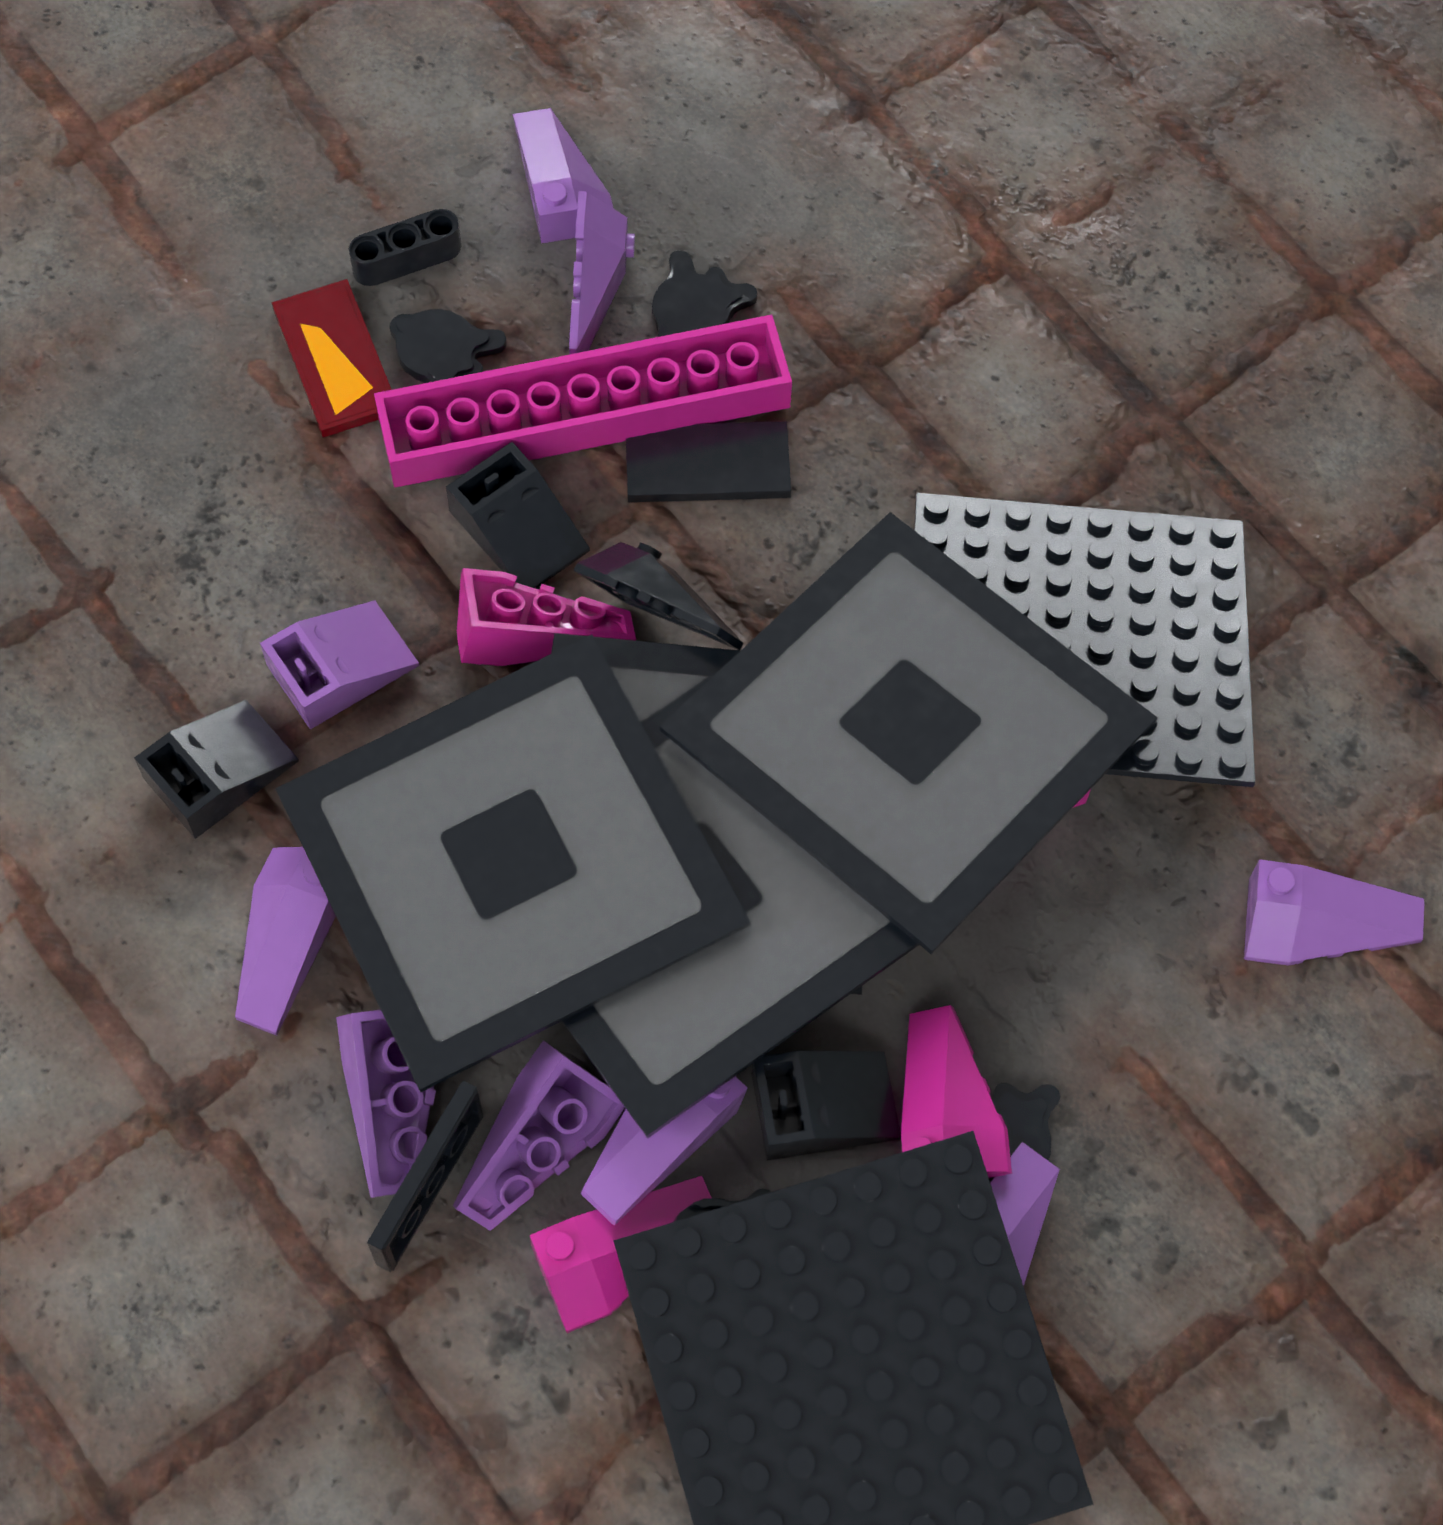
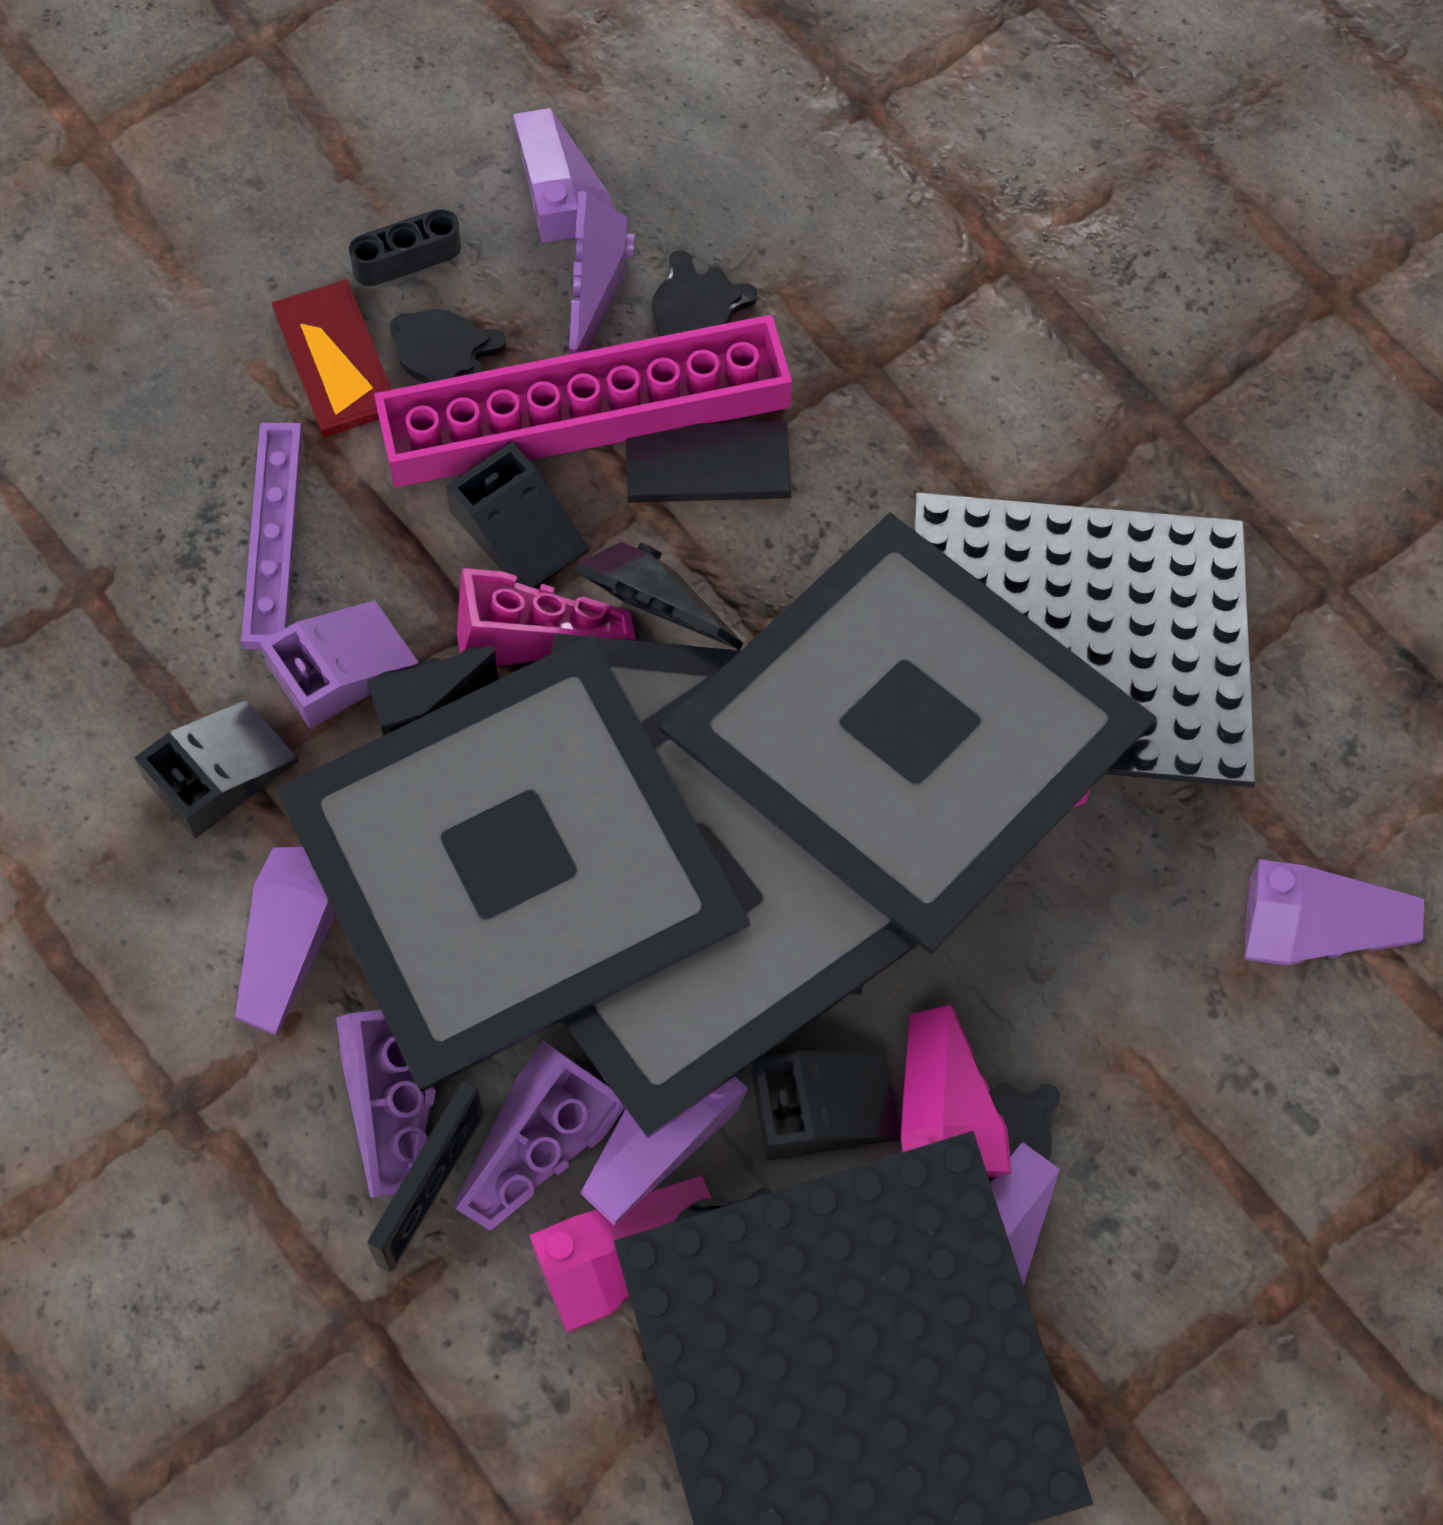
none -> medium lavender plate [241,423,303,649]
none -> black slope [367,645,499,736]

